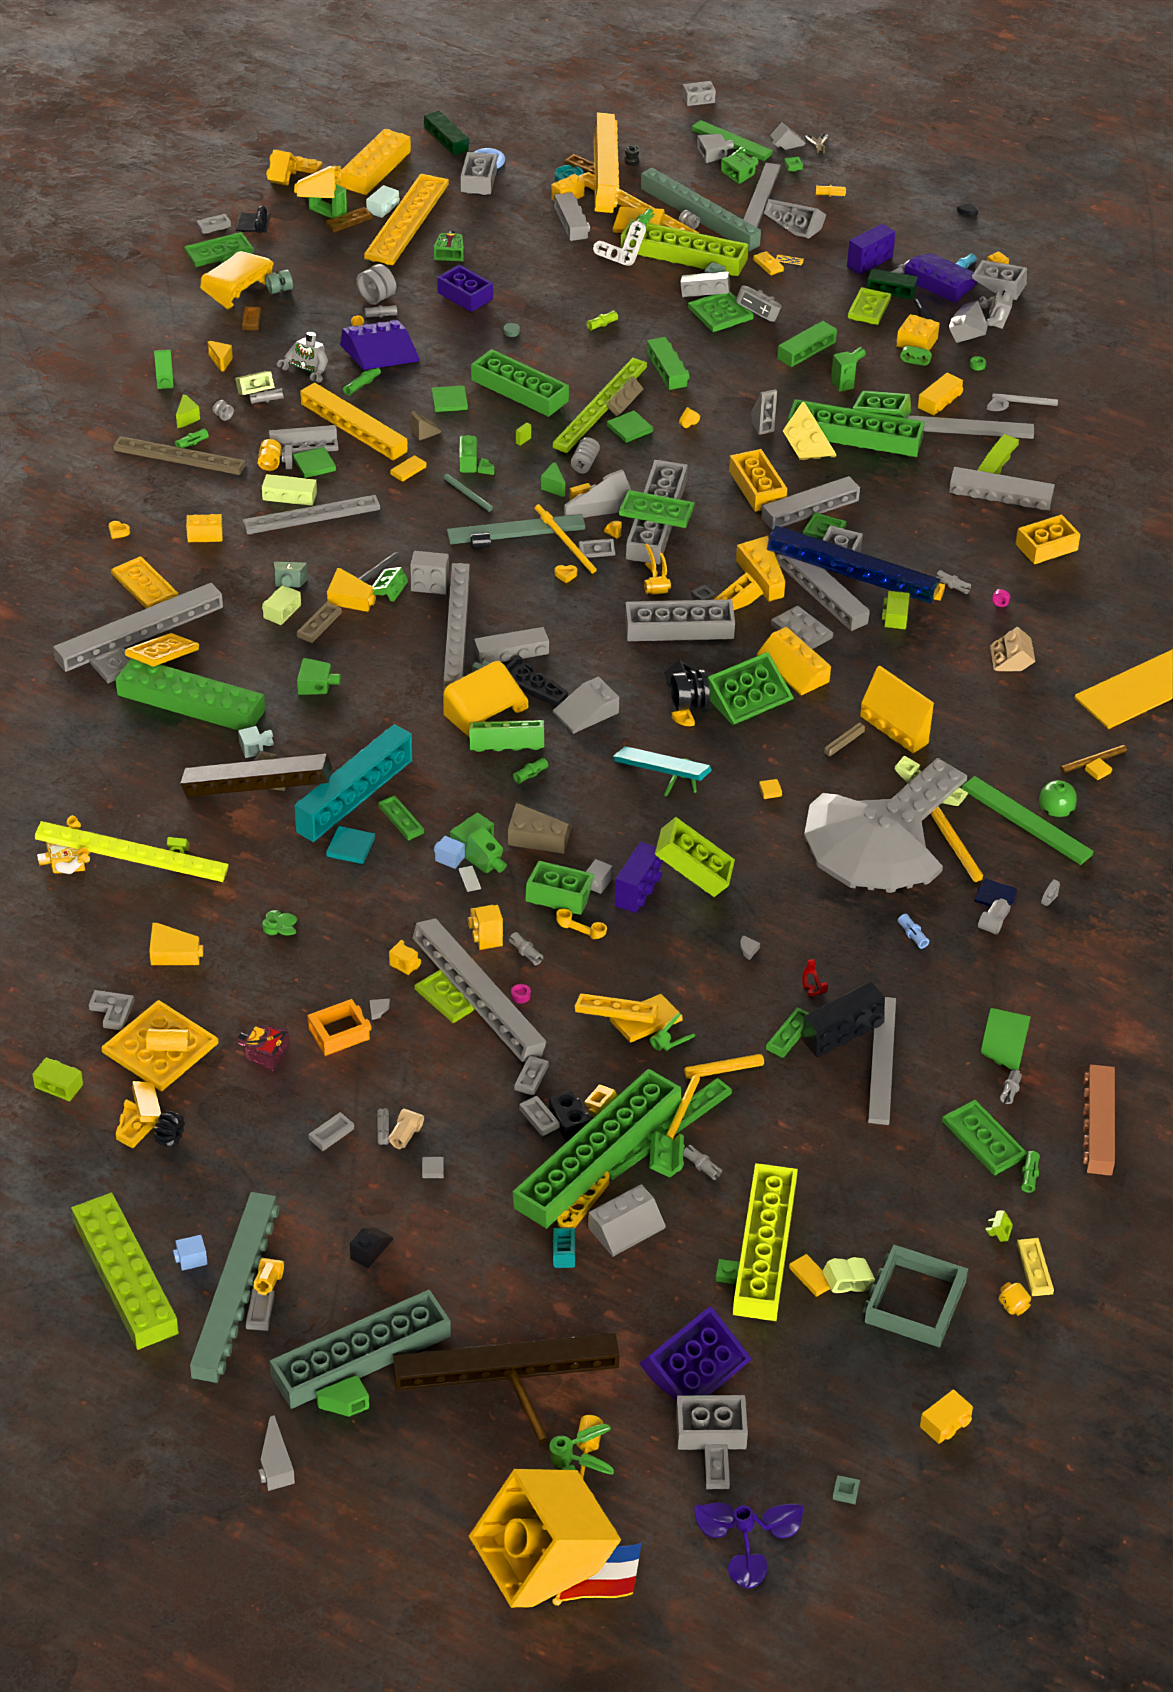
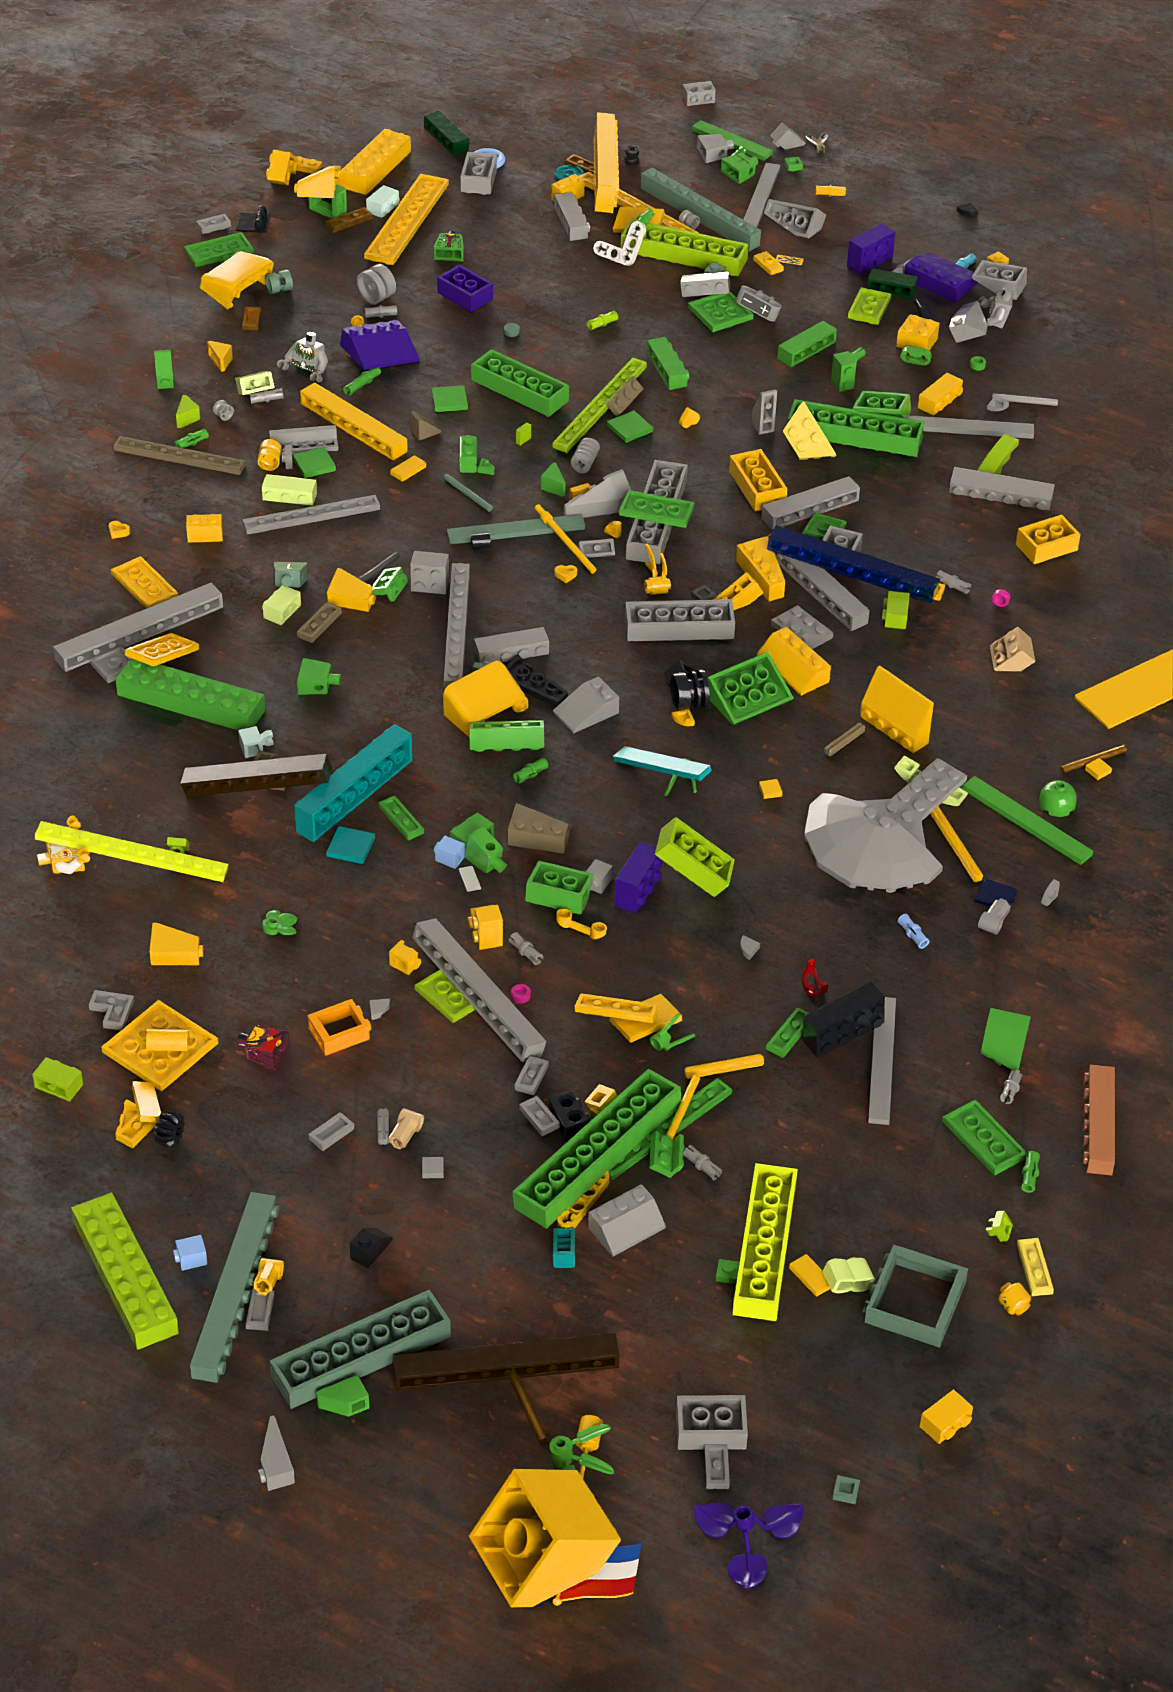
dark purple slope [639,1306,752,1402] -> none

